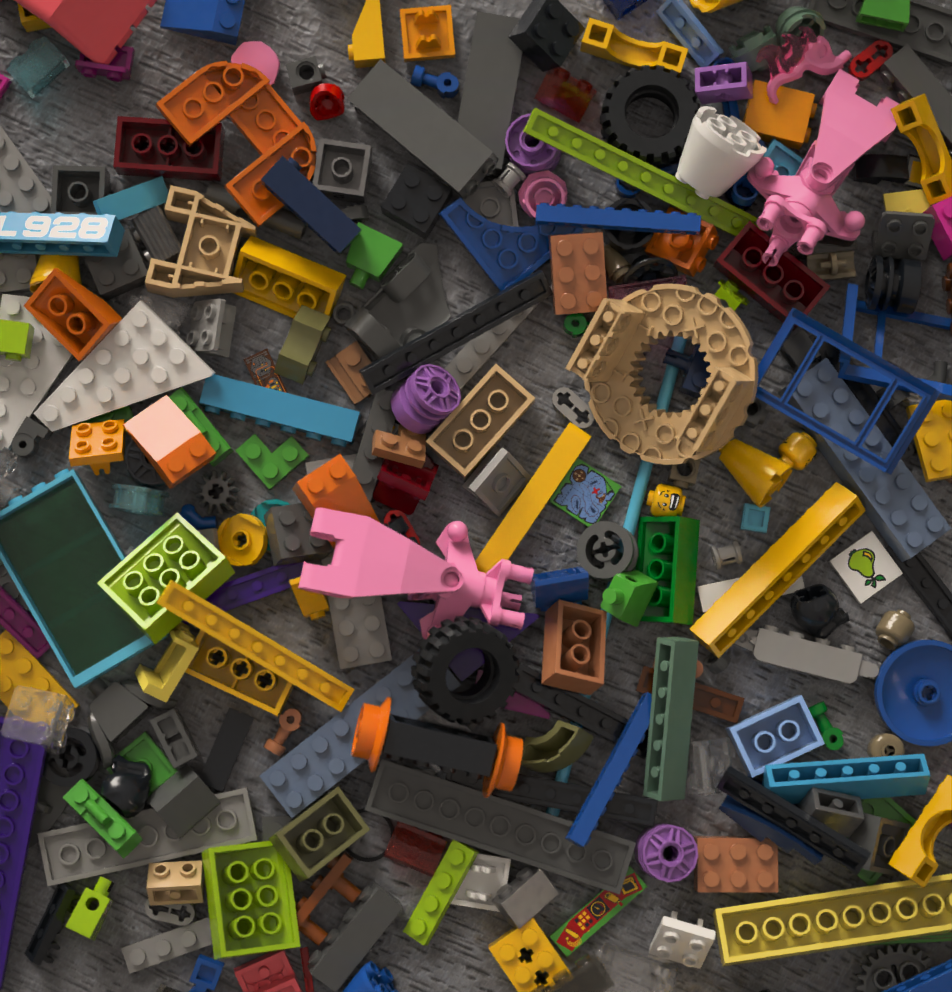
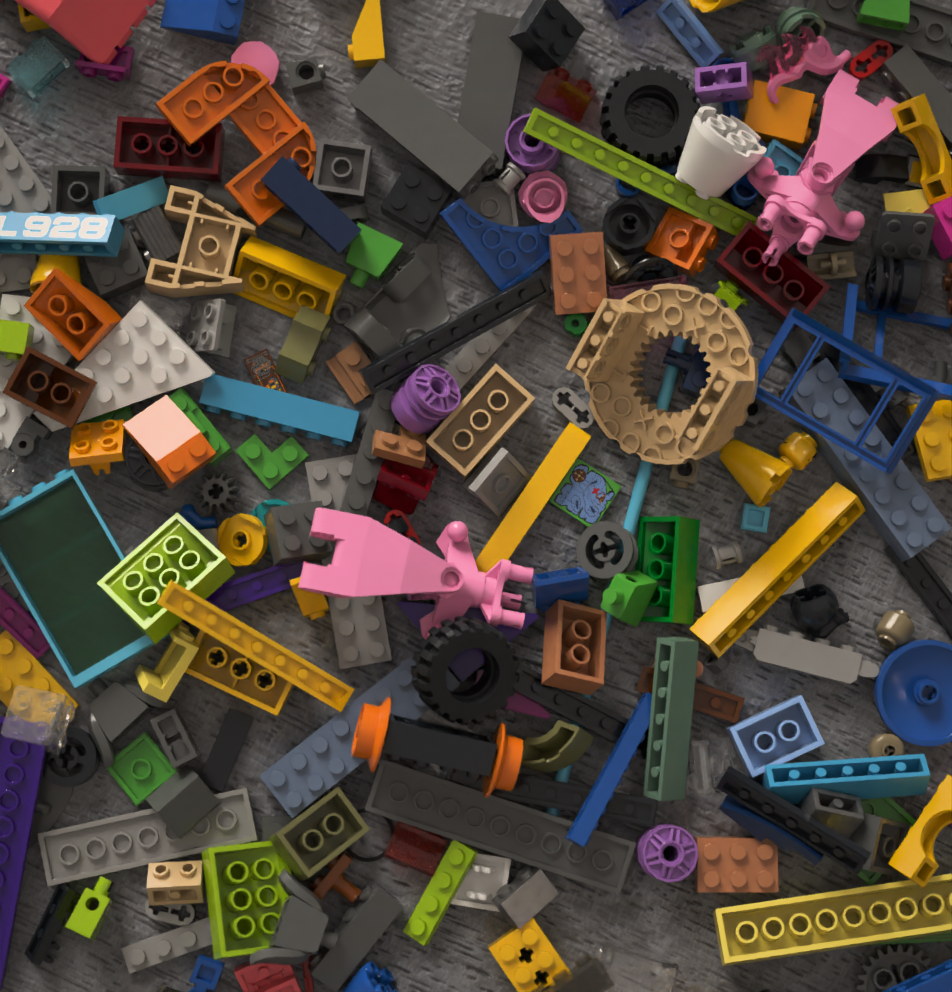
bright green piece [63,779,143,859] -> none
black piece [100,754,152,819] -> none
clear light blue wheel [108,484,170,518] -> none
nougat leg [263,708,303,757] -> none
orange slope [292,454,380,550] -> none
red piece [310,83,345,121] -> none
light orange plate [400,5,455,62] -> none
blue leg [410,65,459,99] -> none
blue piece [535,203,701,235] -> none
tile [549,866,647,957] -> none
yellow arch [580,18,688,79] -> none
yellow head [646,483,686,517] -> none
white plate [649,911,716,969] -> none
green leg [808,701,844,750] -> none
white tile [828,531,903,604] -> none
none -> reddish brown slope [2,346,98,429]
none -> dark grey torso [250,869,338,965]

